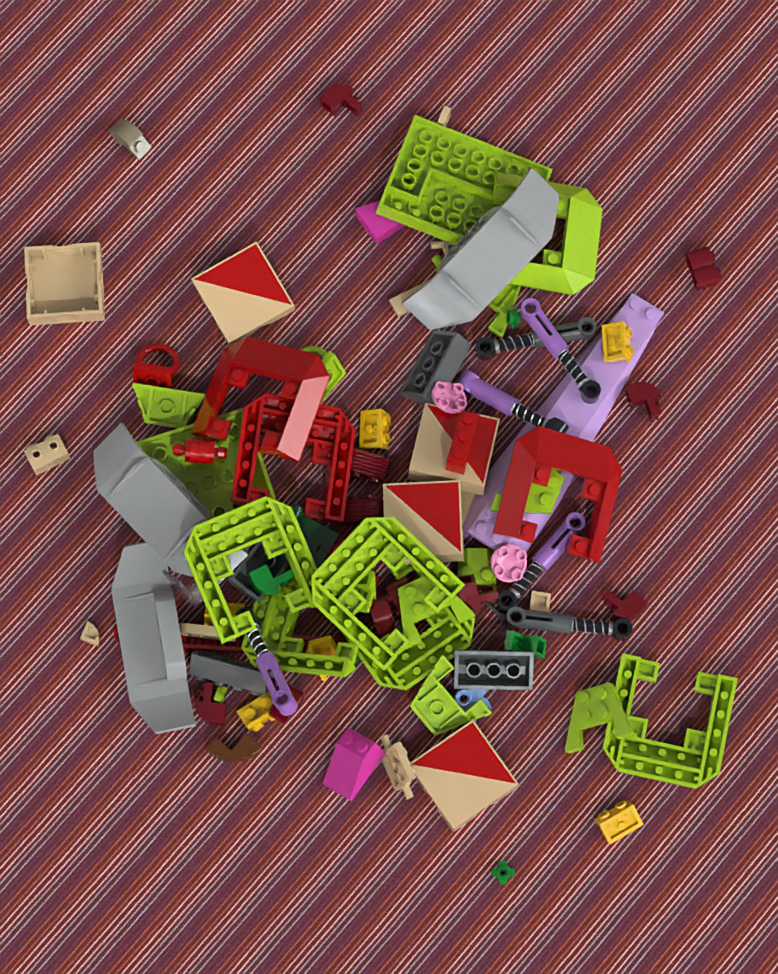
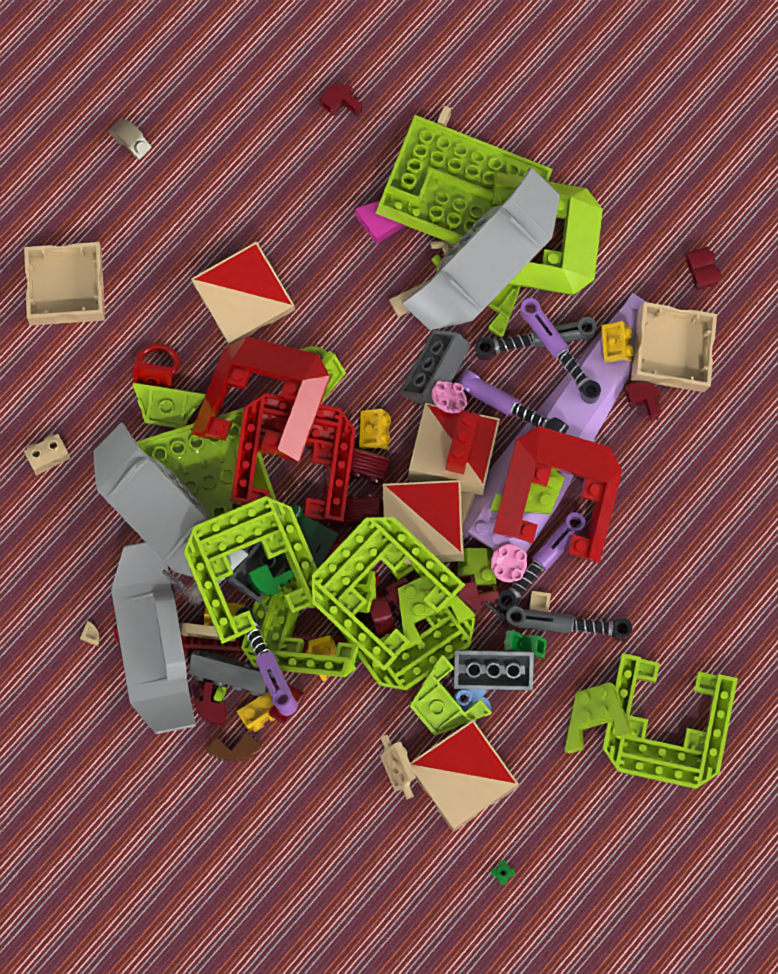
red piece [173,438,227,465] -> none
dark pink slope [323,727,385,801] -> none
green plate [506,307,521,328] -> none
yellow bracket [594,800,644,844] -> none
dark red brick [602,589,648,621] -> none
none -> tan tile [631,302,717,392]

